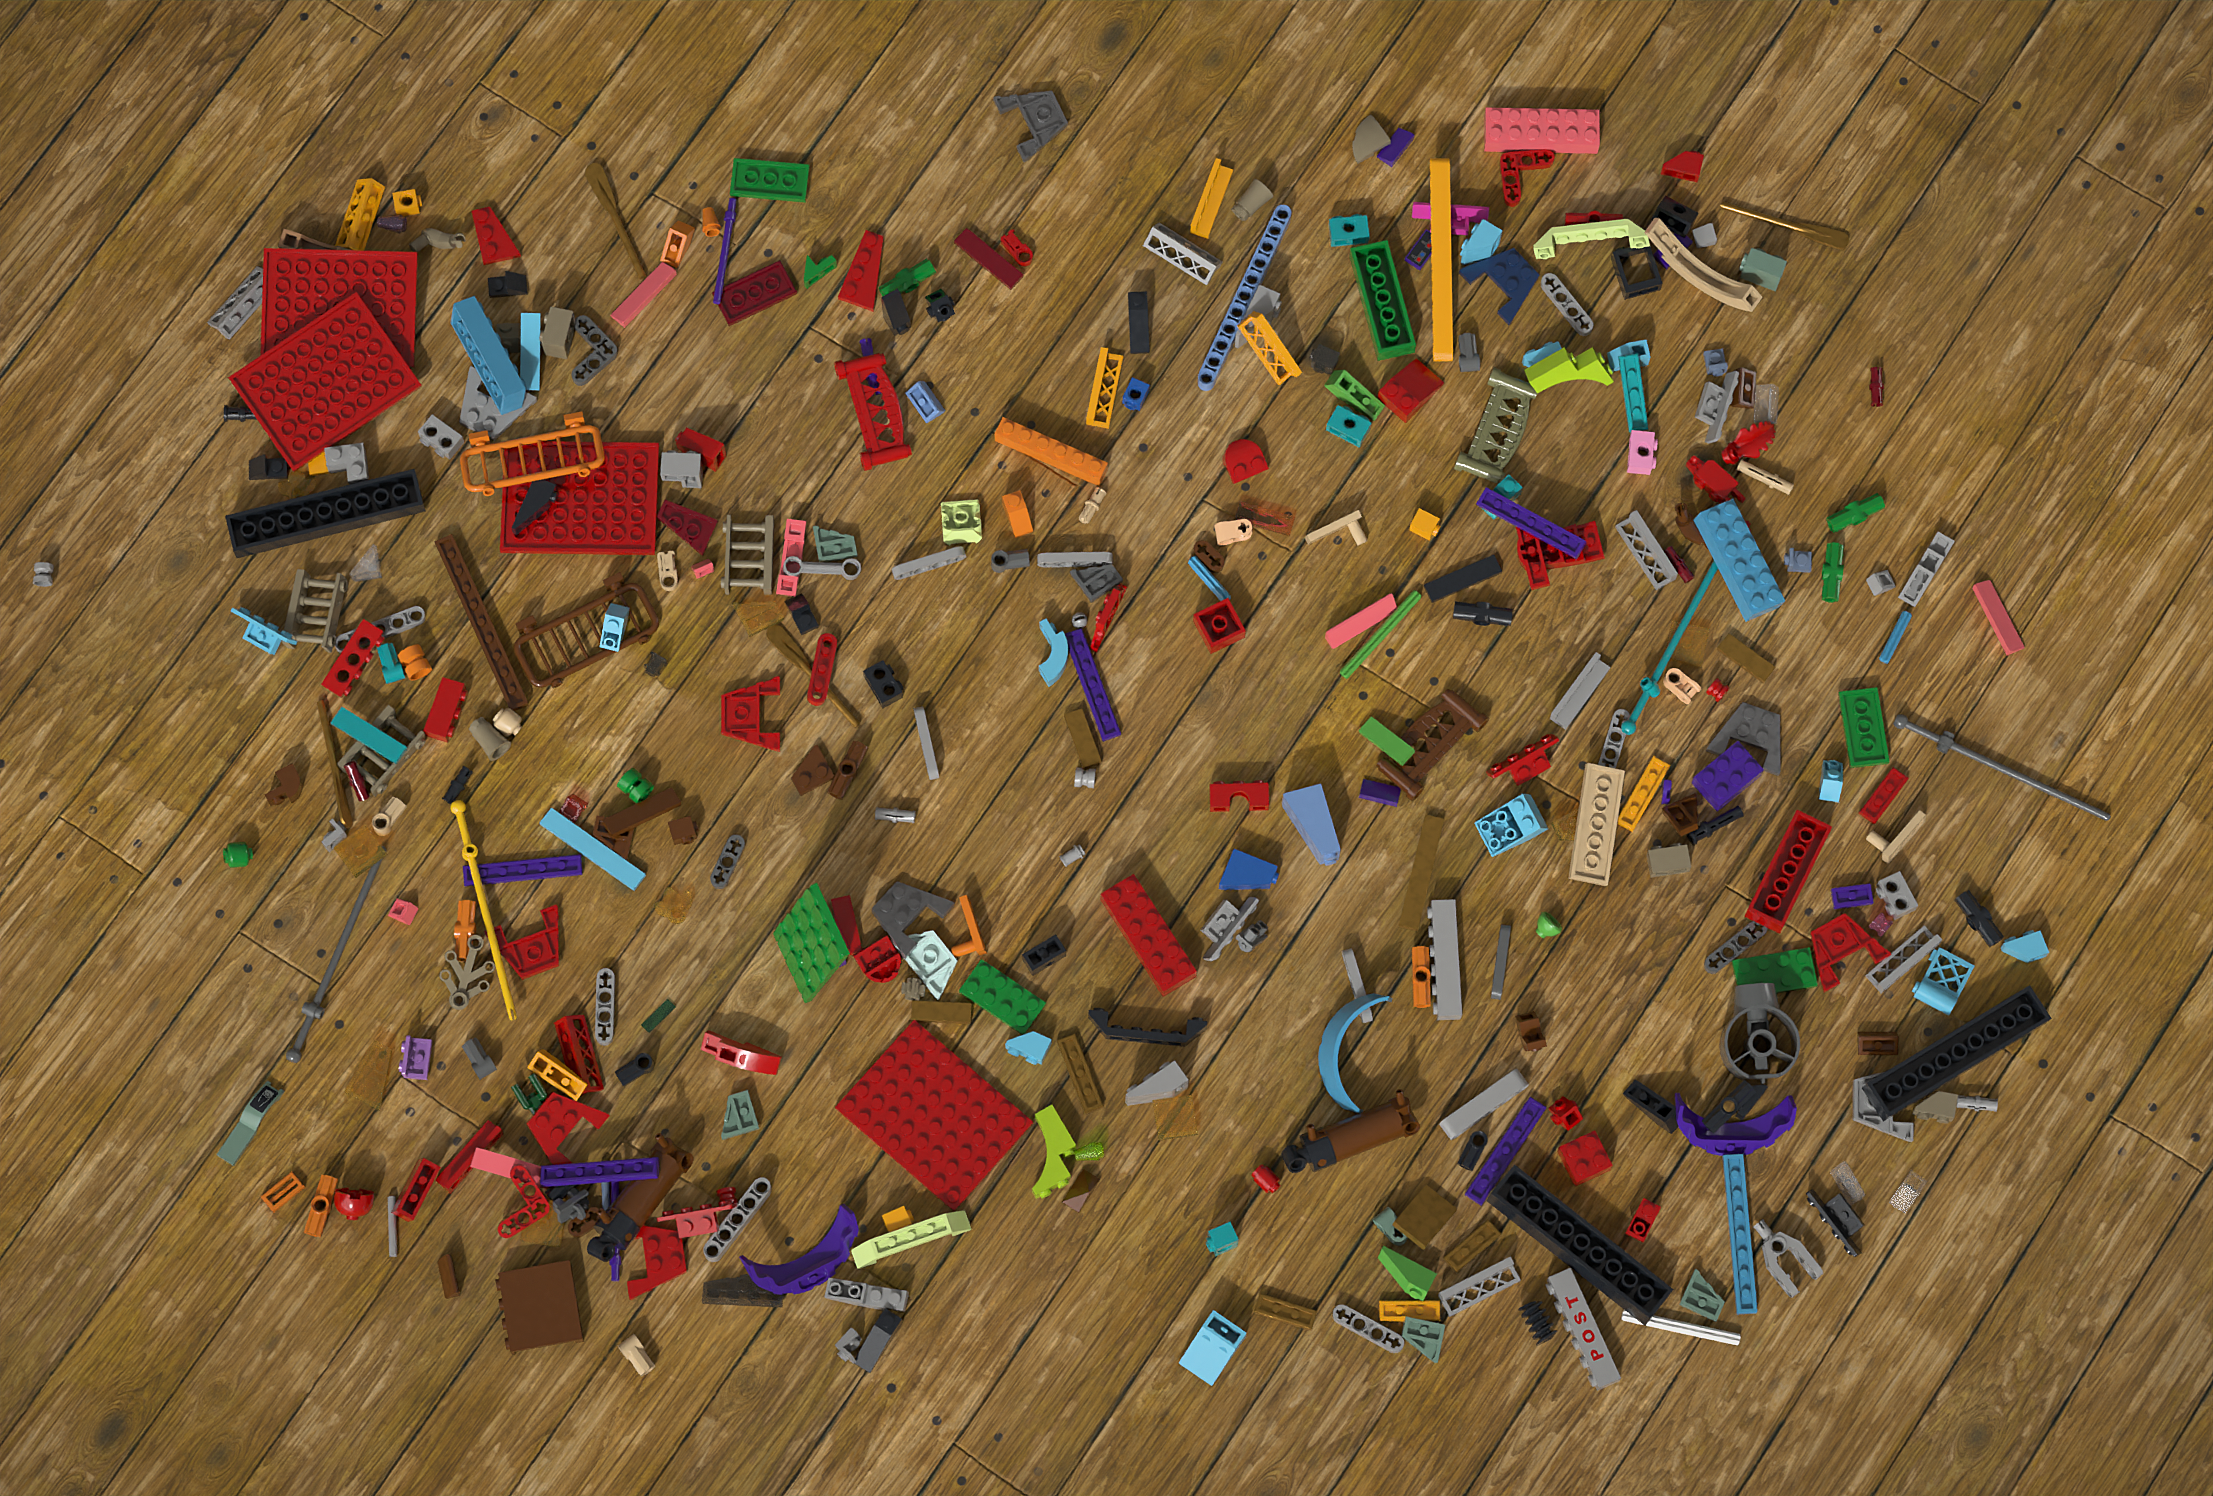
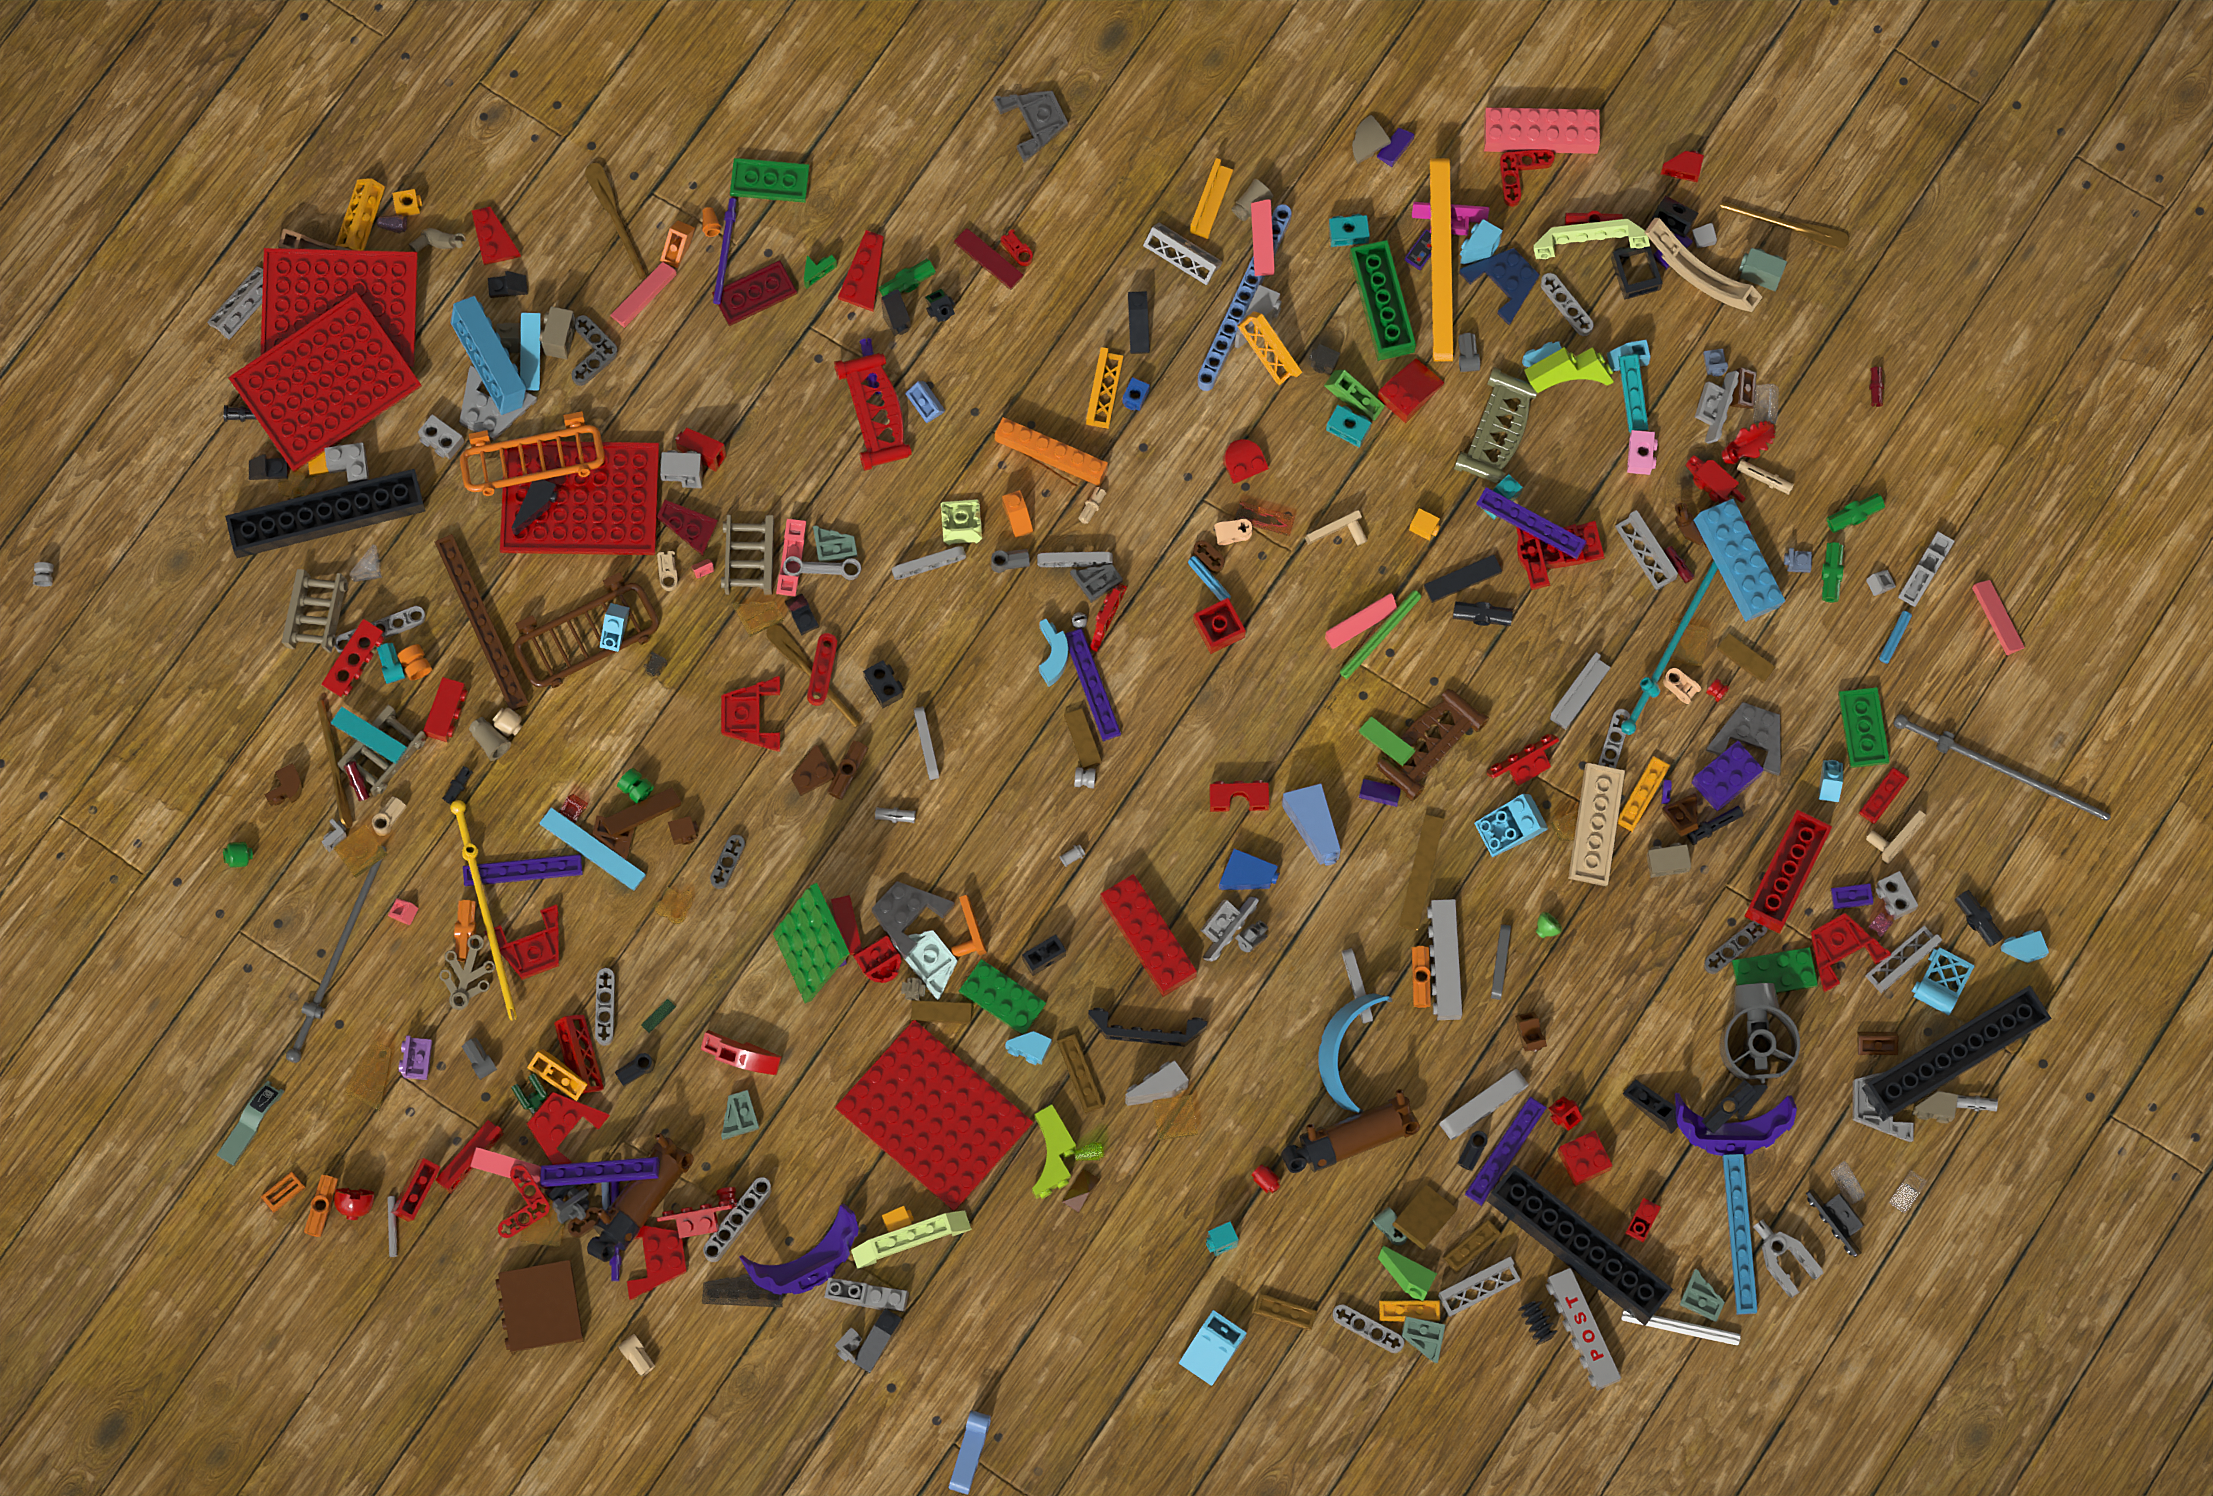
medium azure bracket [231,607,298,655] -> none
reddish brown slope [437,1254,460,1299] -> none
none -> medium blue beam [949,1410,991,1495]
none -> coral slope [1251,199,1274,276]

